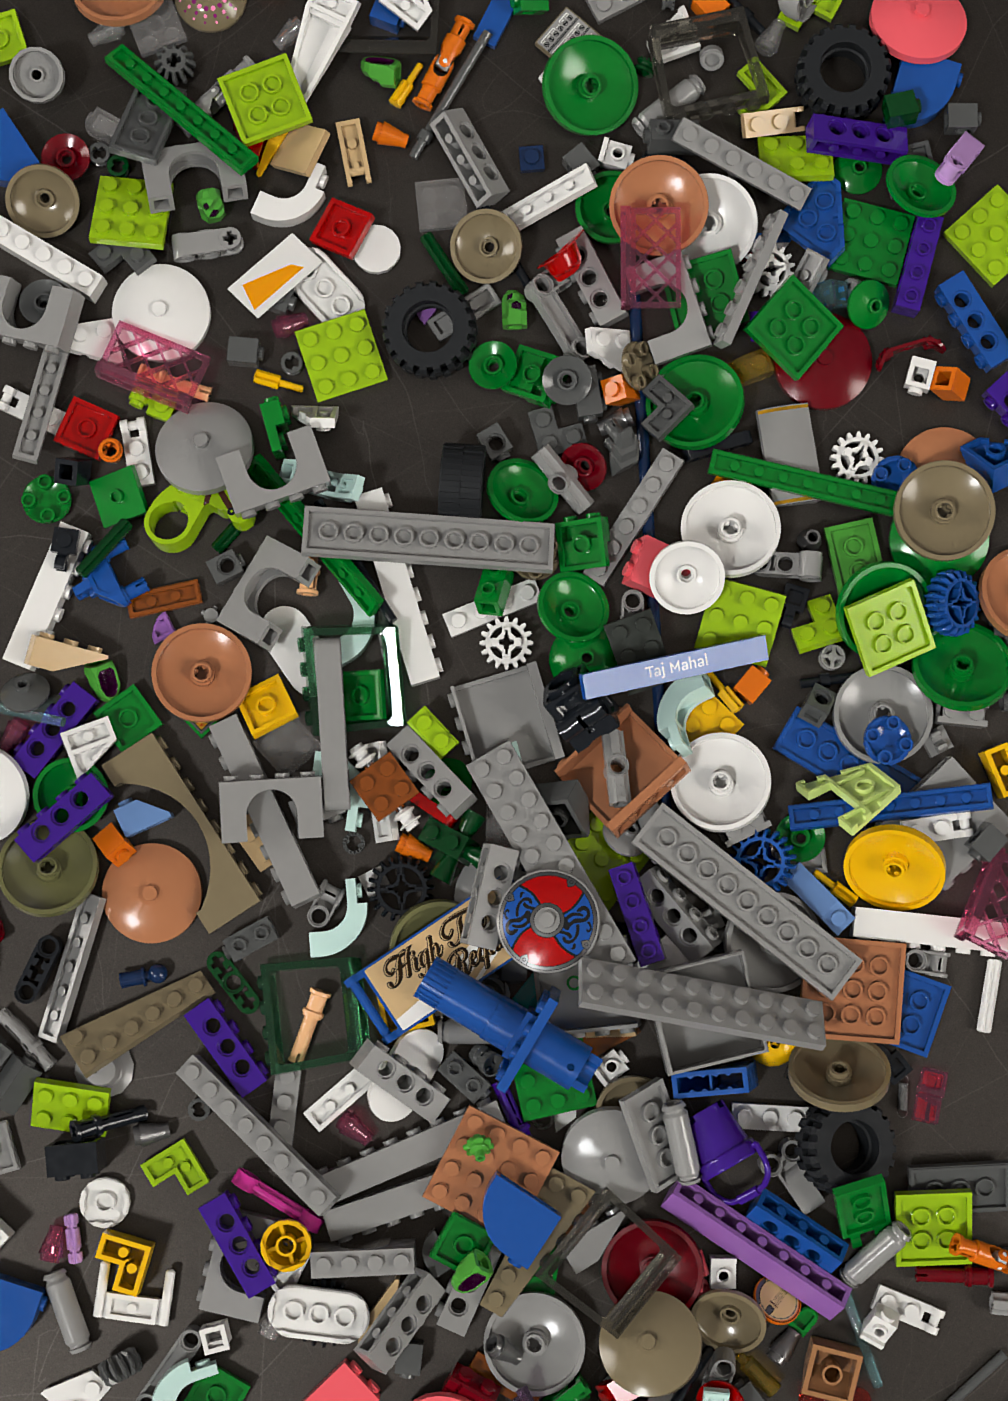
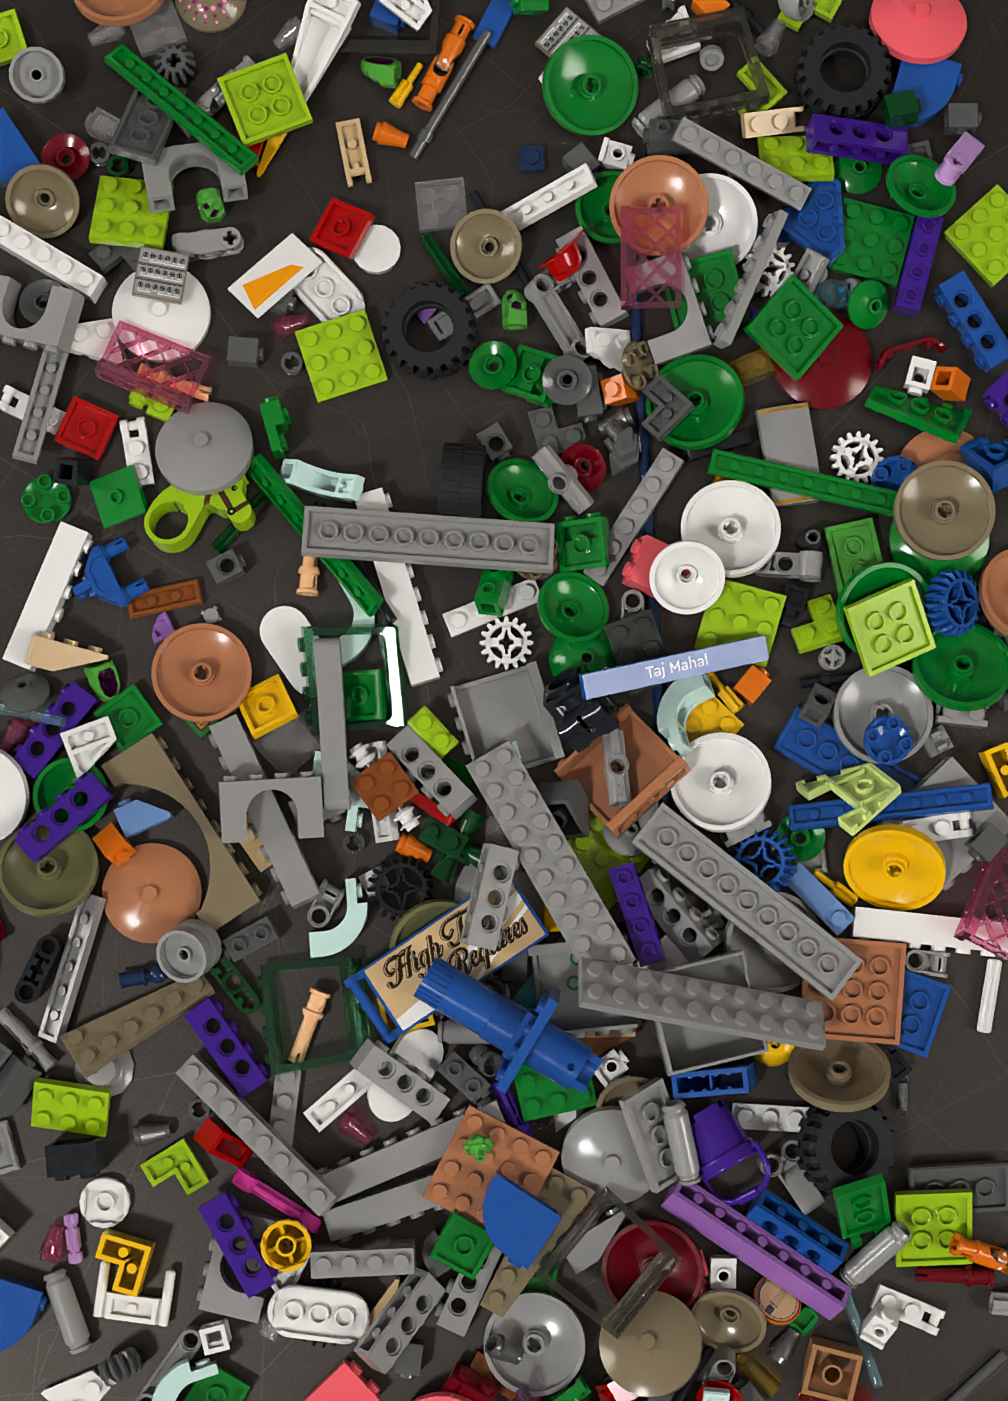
black plate [50,527,81,572] -> none
black pin [69,1105,148,1143] -> none
dark green axle [76,518,132,578] -> none
orange cone [98,438,123,463] -> none
light grey arch [215,425,332,519] -> none
light grey arch [216,536,321,652] -> none
white arch [250,163,329,228] -> none
yellow axle [253,368,304,393] -> none
tan tile [270,125,331,178] -> none
white wing [291,405,339,431] -> none
light grey brick [429,108,510,208] -> none
bright green rock [451,1249,494,1293] -> none
dish [497,869,601,974] -> none
clear pink slope [911,1067,948,1125] -> none
none -> light grey tile [132,246,190,305]
none -> light grey wheel [156,919,222,983]
none -> red slope [194,1117,254,1168]
none -> green wing [865,385,973,444]

